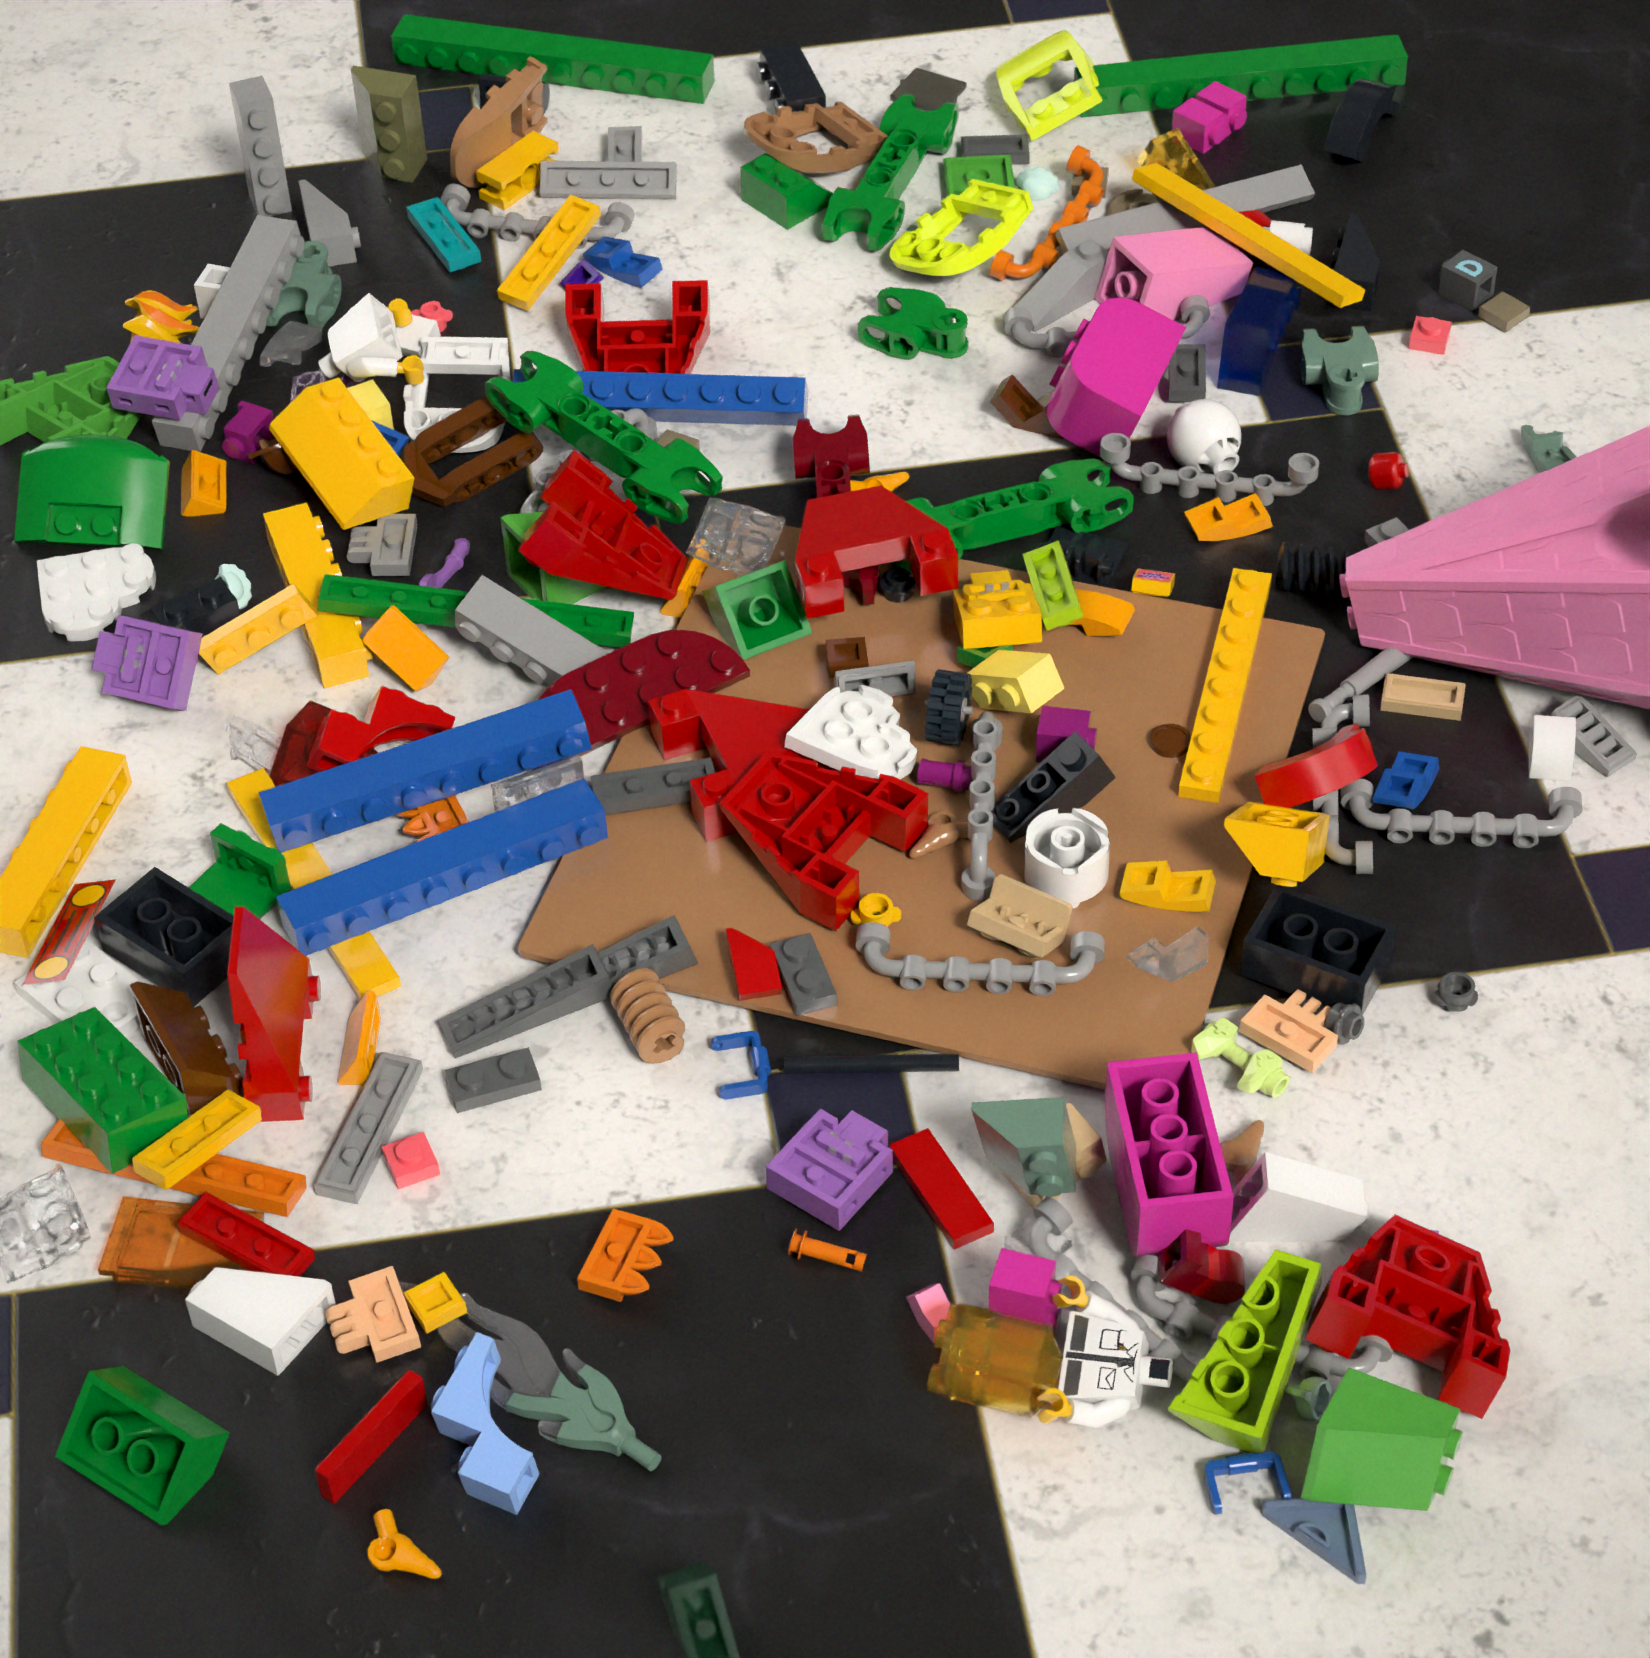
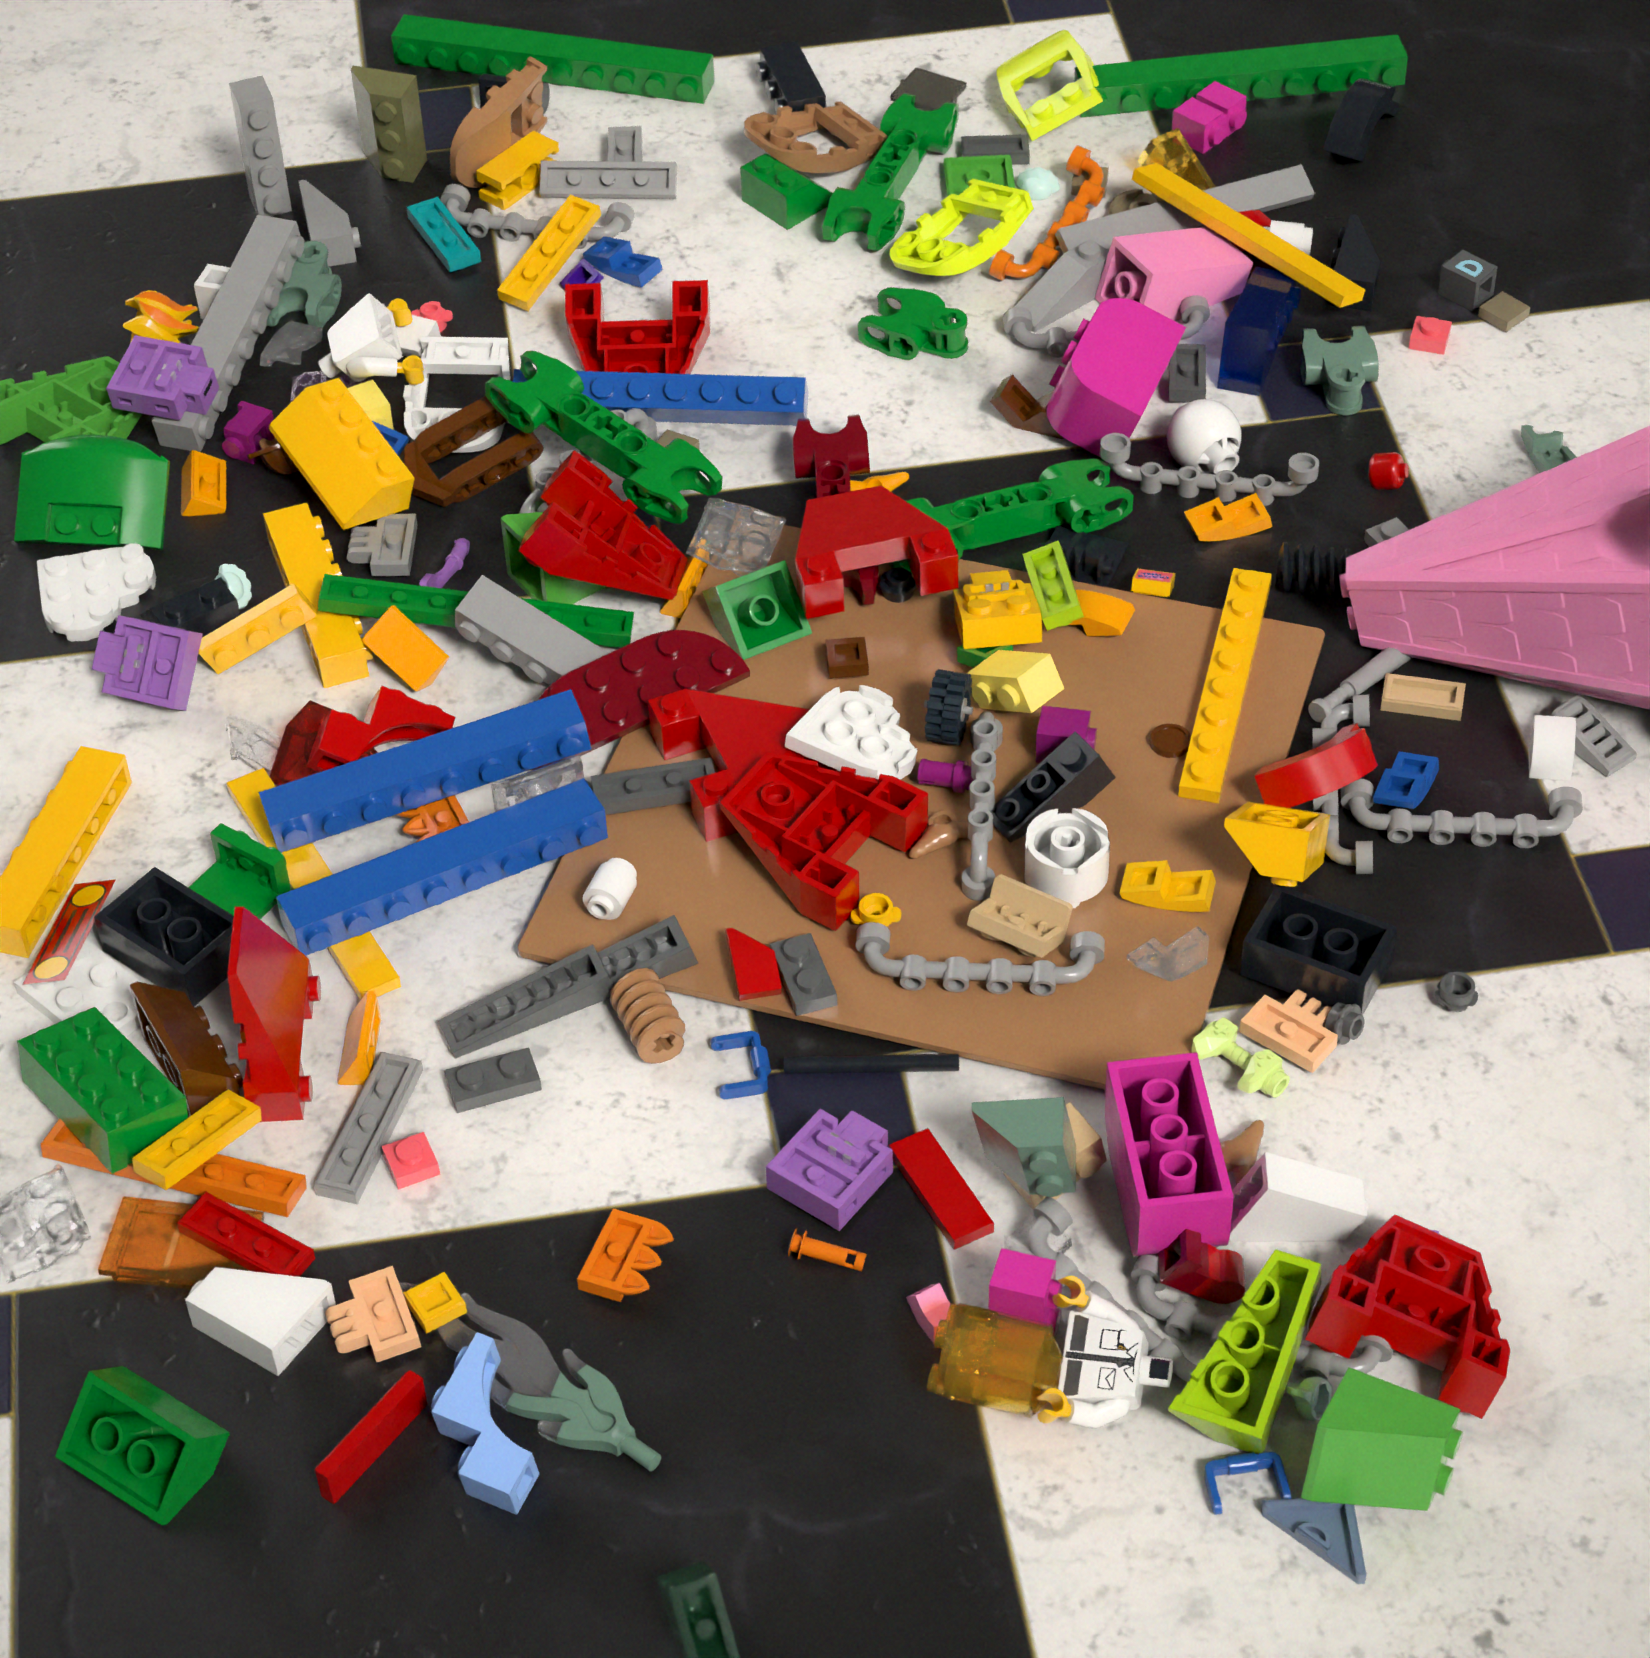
light orange animal [368,1509,442,1579] -> none
light grey slope [833,661,916,696] -> none
none -> white brick [583,858,637,920]

